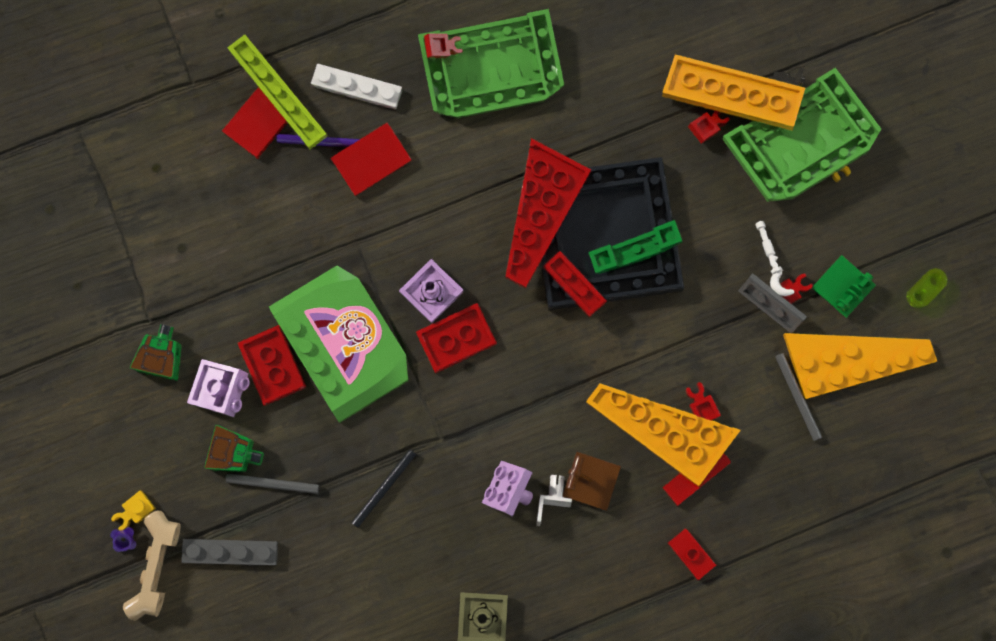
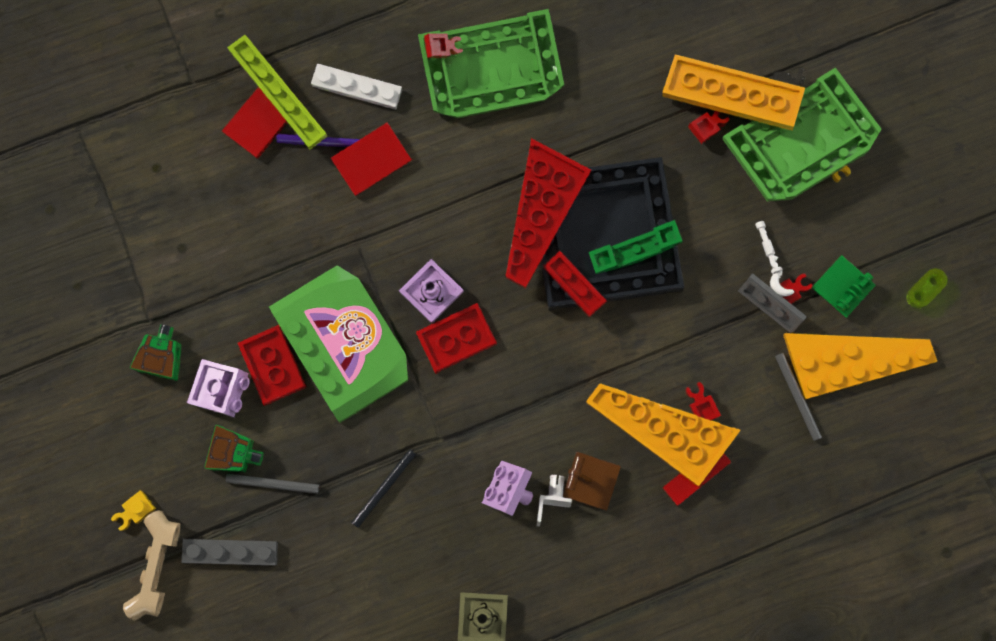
dark purple plate [110,527,137,552] -> none
red plate [667,528,716,580] -> none

